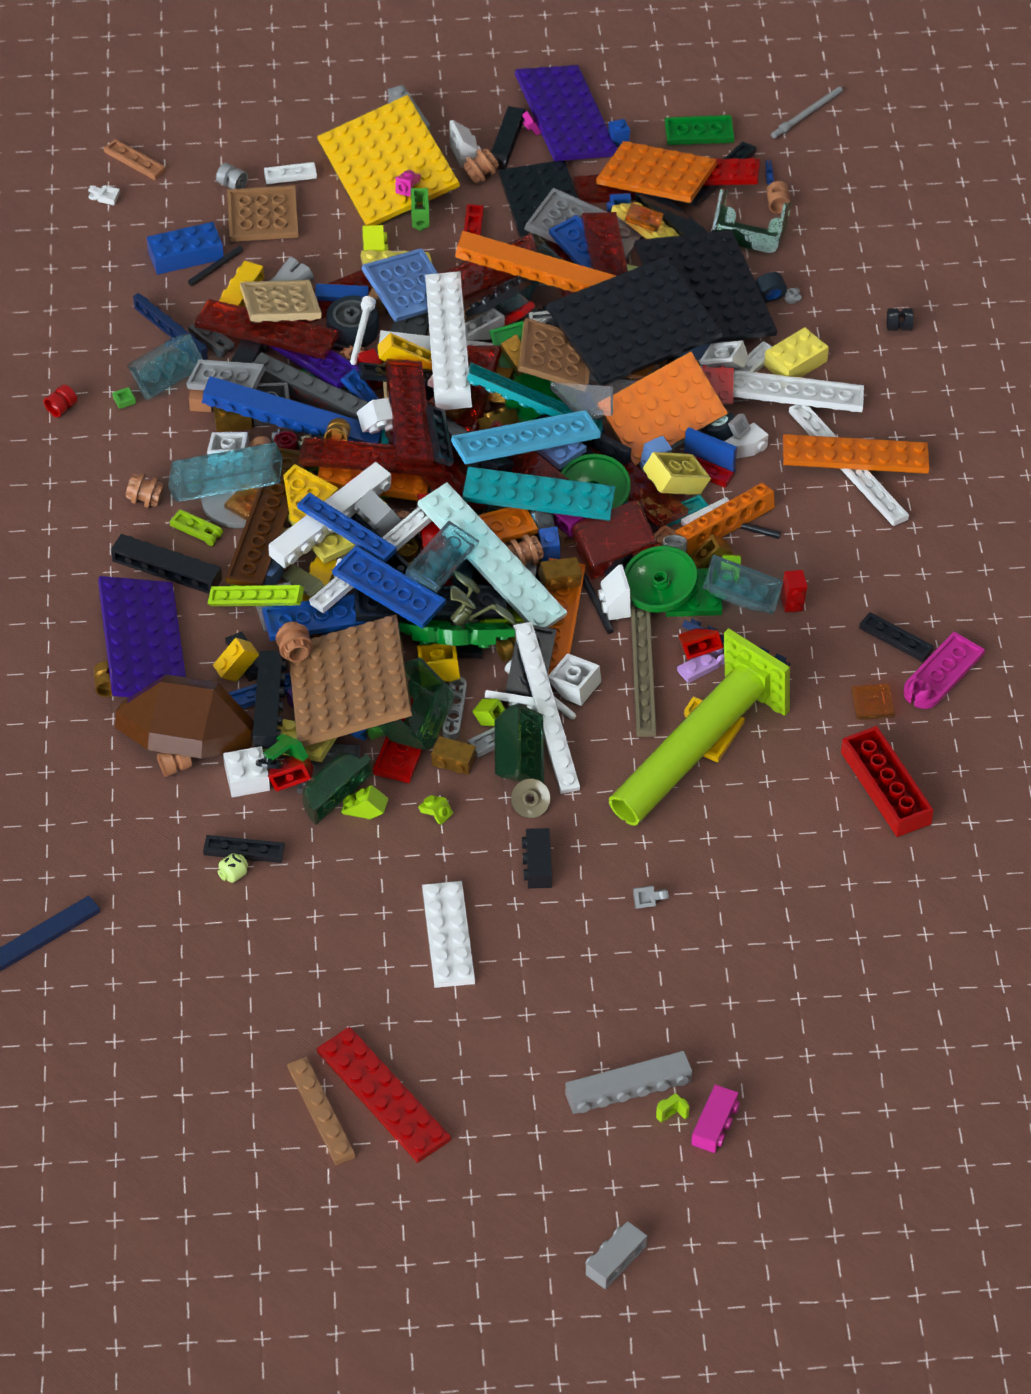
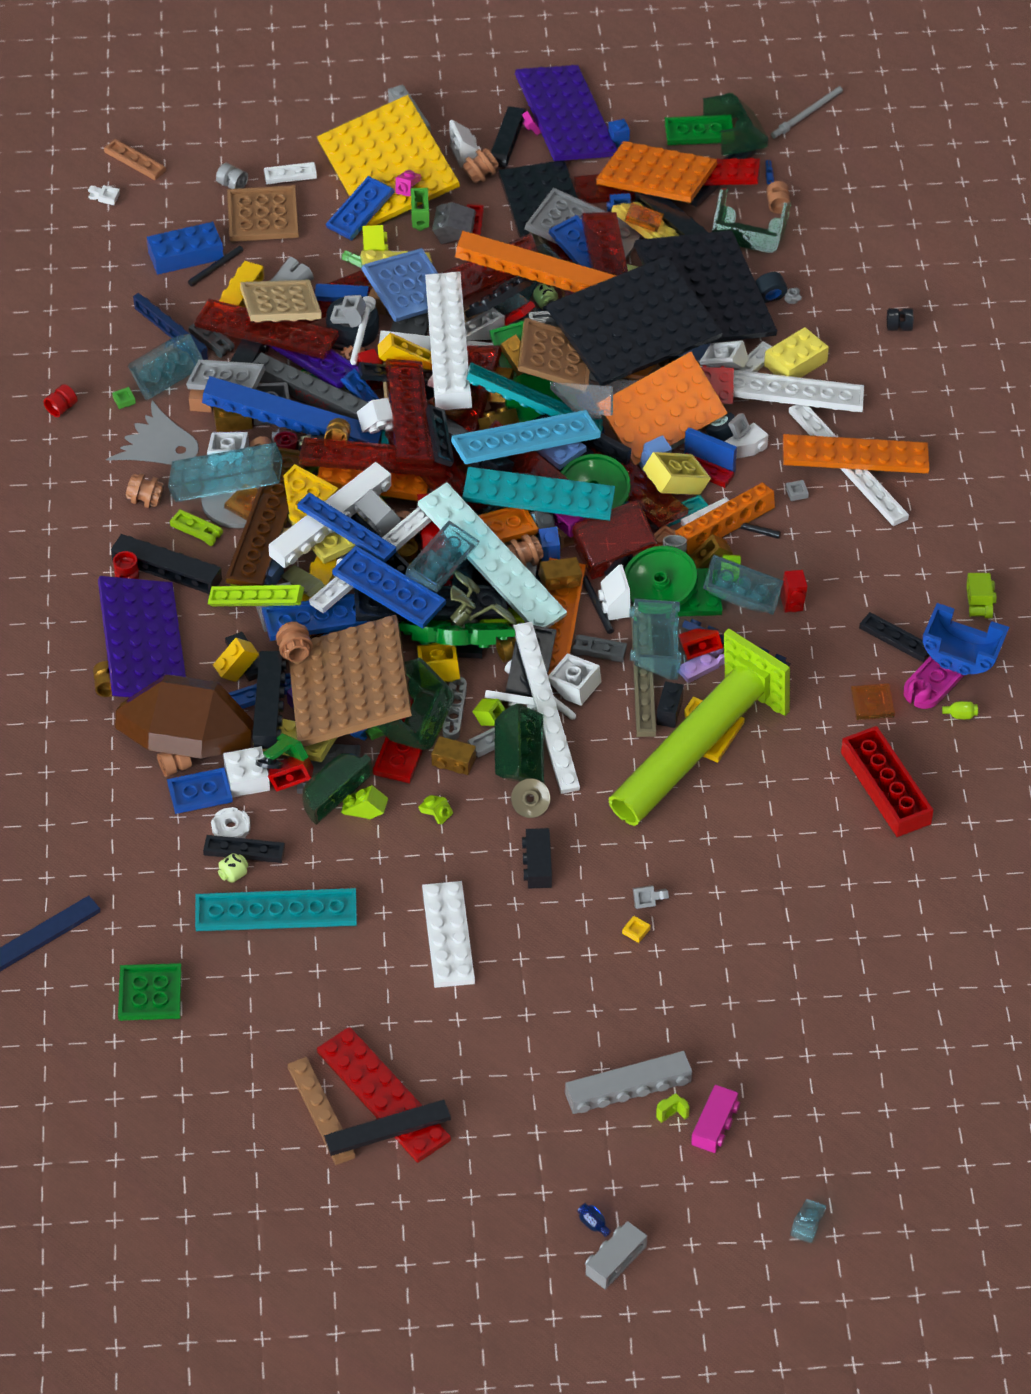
none -> light grey piece [106,401,199,465]
none -> red wheel [113,551,139,579]
none -> green plate [118,963,182,1021]
none -> blue plate [167,768,233,814]
none -> teal plate [195,888,357,931]
none -> white tile [211,807,251,838]
none -> black tile [324,1099,451,1156]
none -> blue tile [325,176,395,241]
none -> light grey brick [330,295,366,328]
none -> bright green axle [342,250,363,268]
none -> flat silver slope [432,202,476,244]
none -> yellowish green head [533,283,558,309]
none -> dark grey plate [571,635,627,662]
none -> clear blue plant [577,1203,611,1237]
none -> yellow plate [622,916,650,943]
none -> clear light blue windscreen [629,599,682,680]
none -> black brick [656,681,684,728]
none -> clear green windscreen [703,93,769,155]
none -> light grey plate [785,480,809,501]
none -> clear light blue plate [790,1199,826,1243]
none -> blue cylinder [923,603,1009,675]
none -> lime plant [942,701,978,719]
none -> lime hinge [966,573,997,618]

